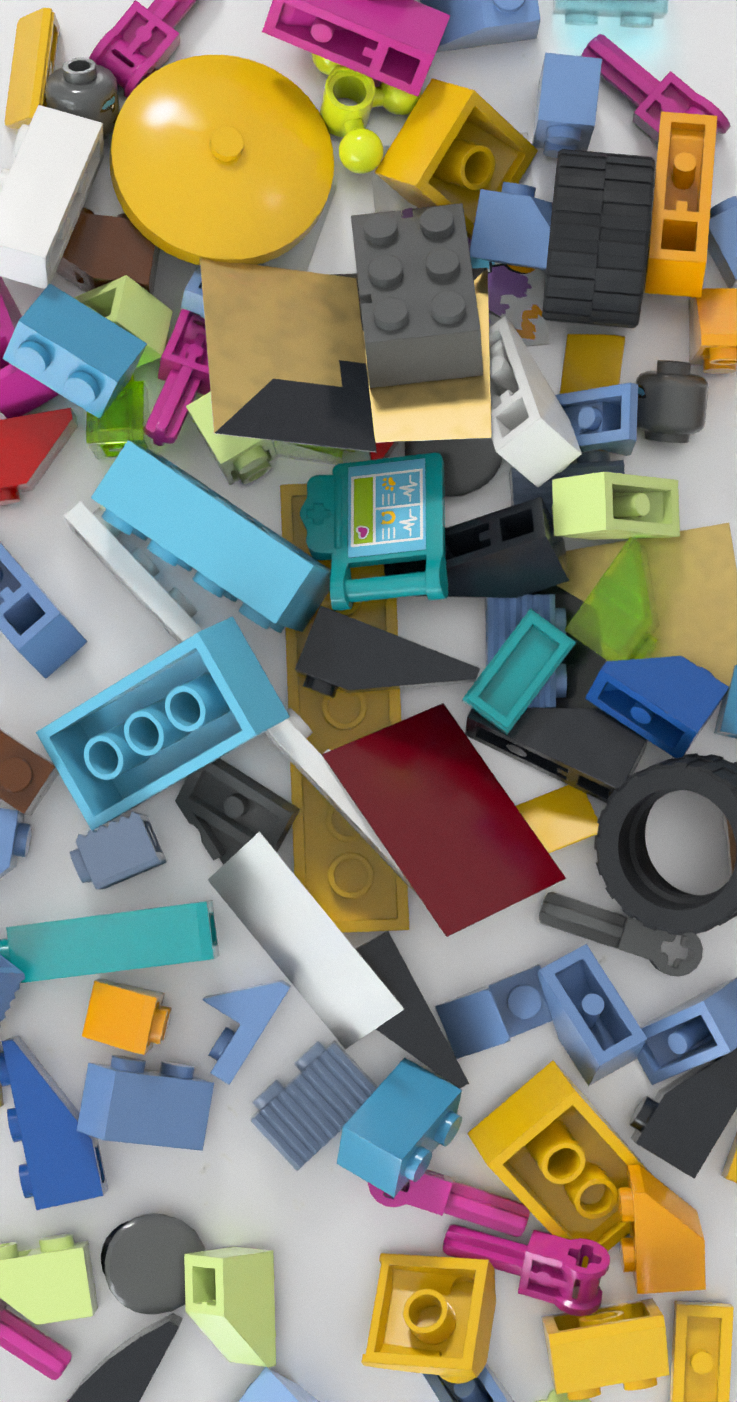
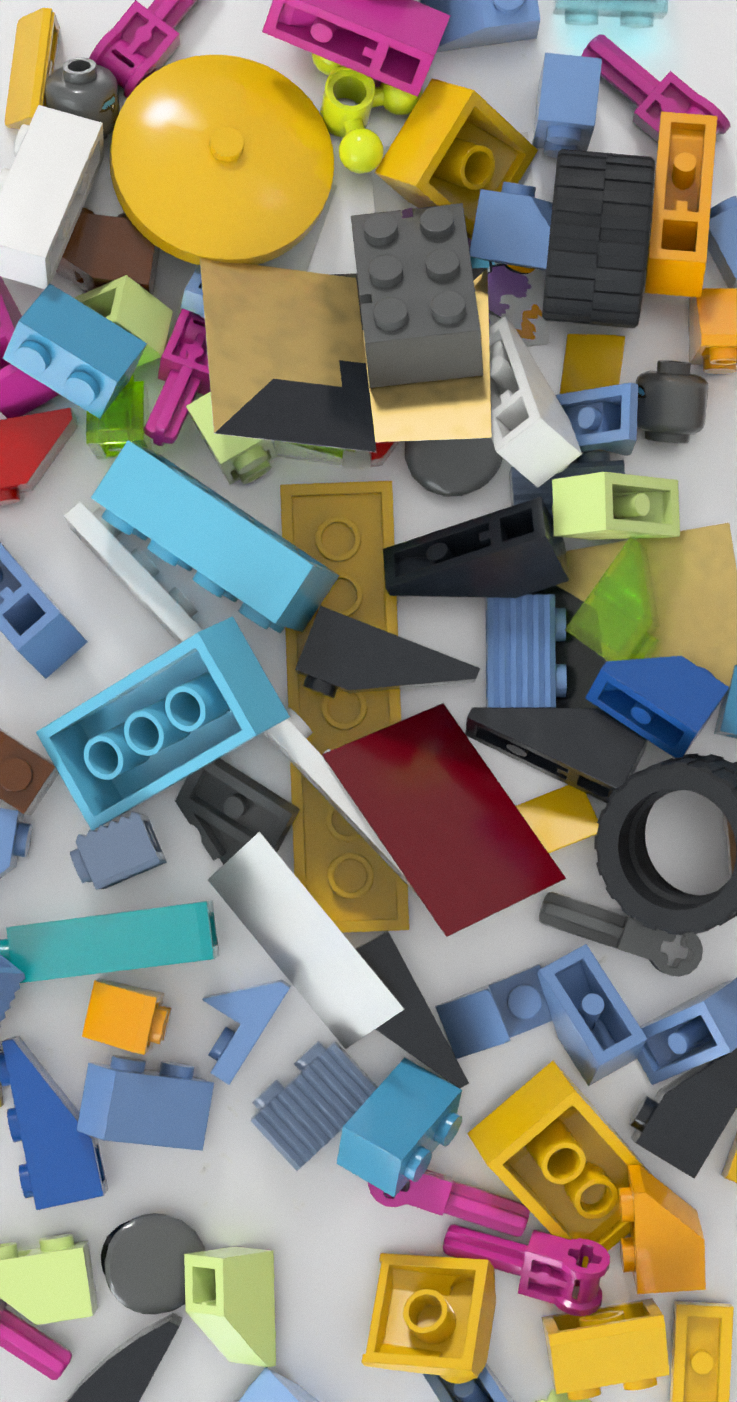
piece [300,452,448,611] -> none
teal tile [462,608,576,735] -> none

